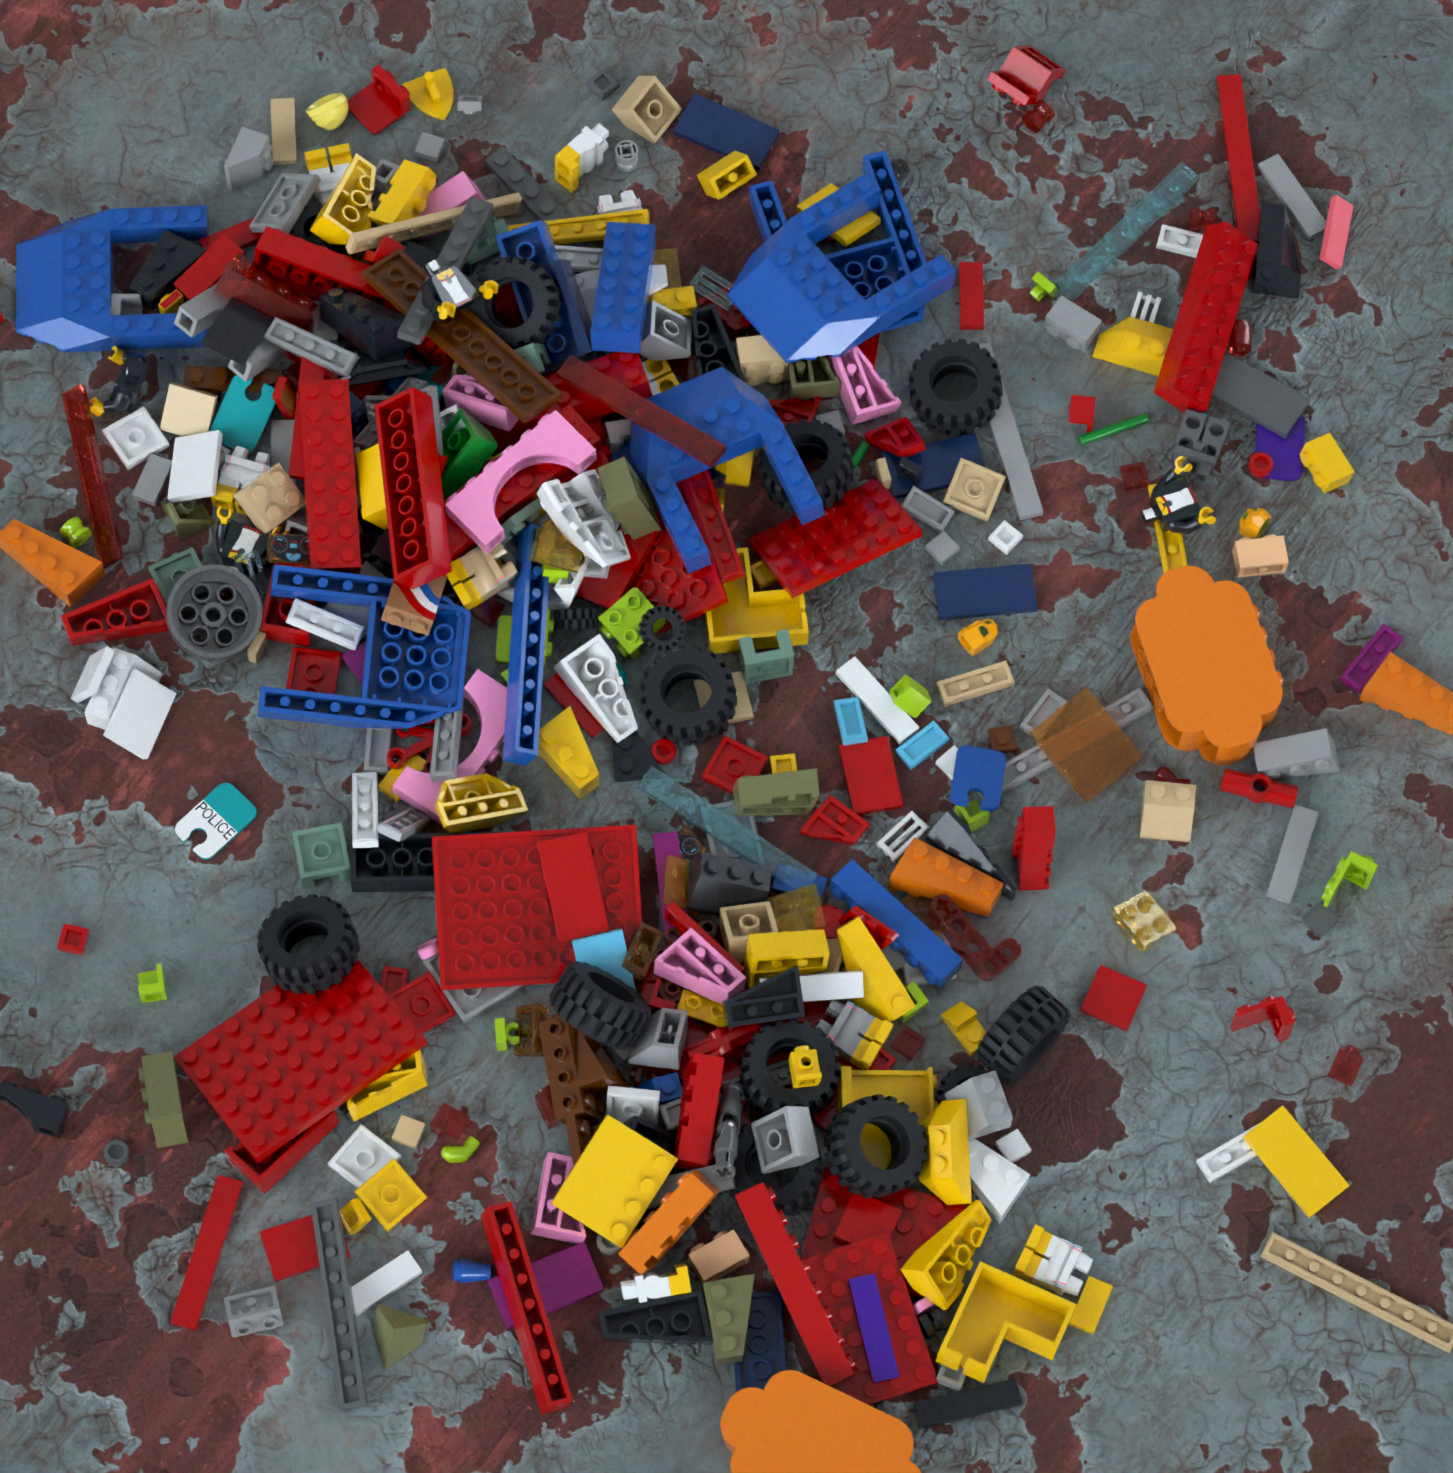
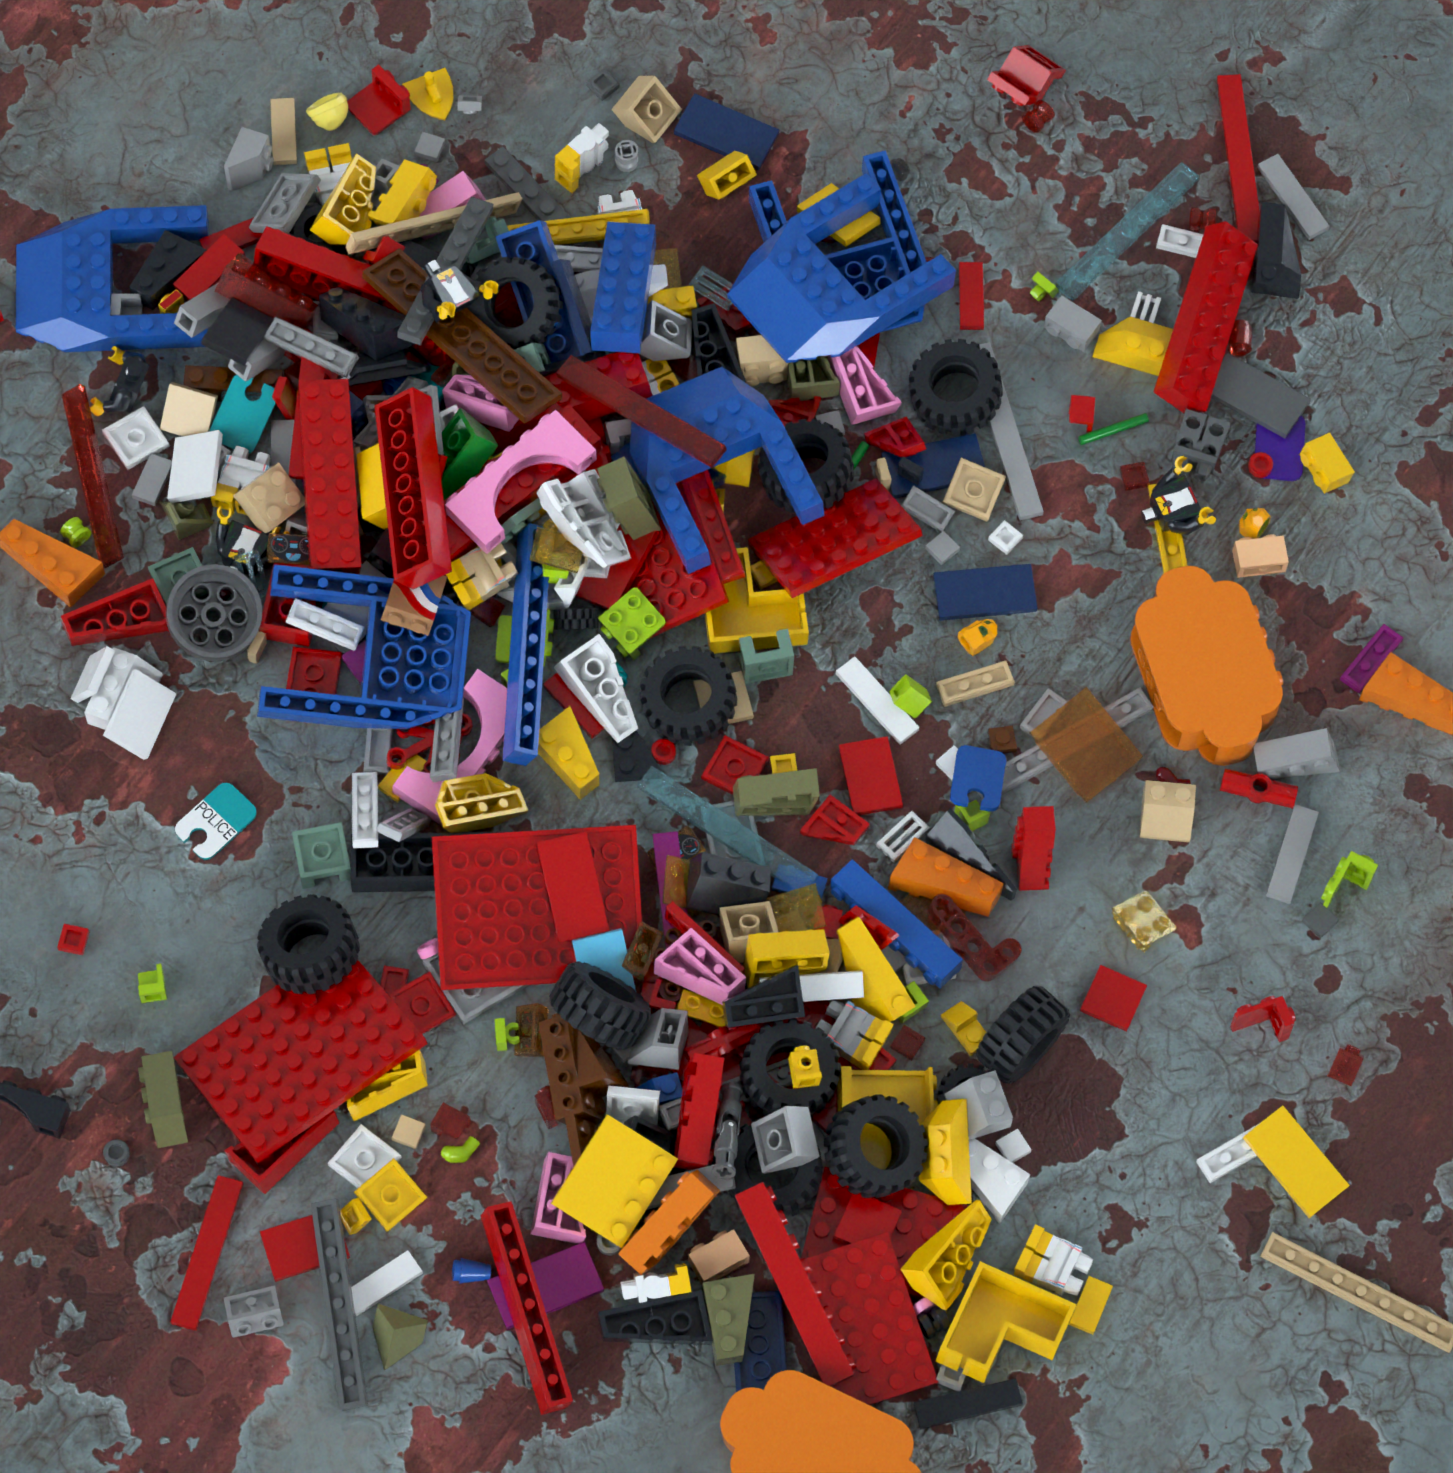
black tyre [639,606,686,651] -> none
medium azure tile [834,697,868,746] -> none
dark purple tile [848,1273,899,1383] -> none
medium azure tile [895,720,950,771] -> none
coral tile [1319,195,1353,269] -> none

